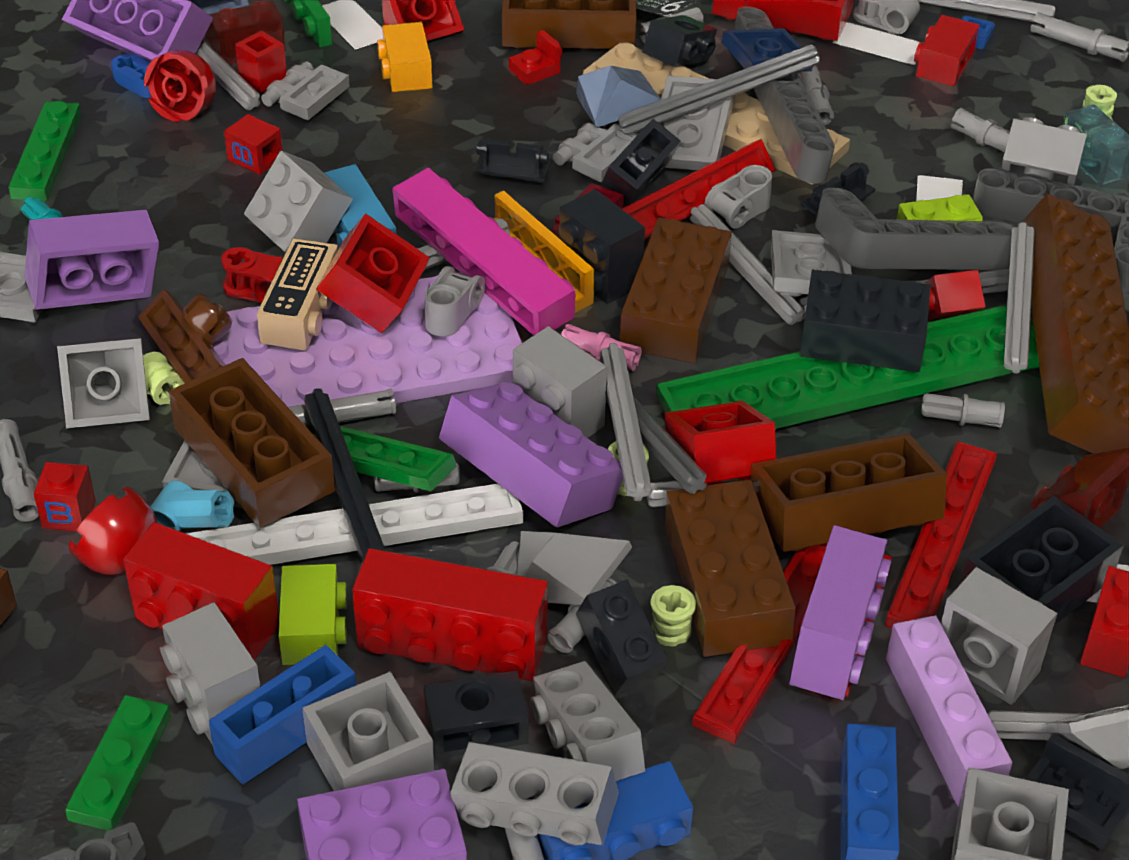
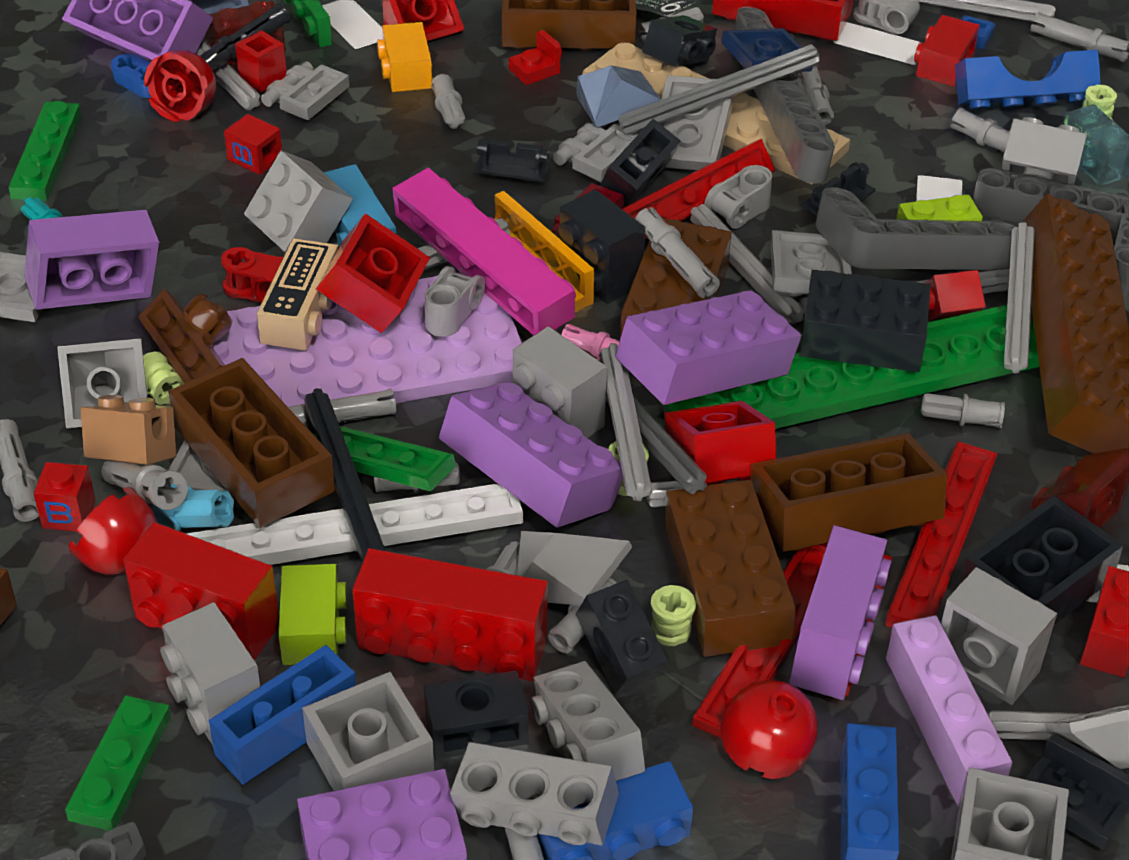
none -> medium nougat brick [80,395,176,465]
none -> light grey pin [101,460,188,510]
none -> black pin [200,3,291,72]
none -> light grey axle [431,74,465,129]
none -> medium lavender brick [615,290,802,405]
none -> light grey pin [635,207,720,298]
none -> red cylinder [720,680,818,779]
none -> blue arch [955,50,1101,110]

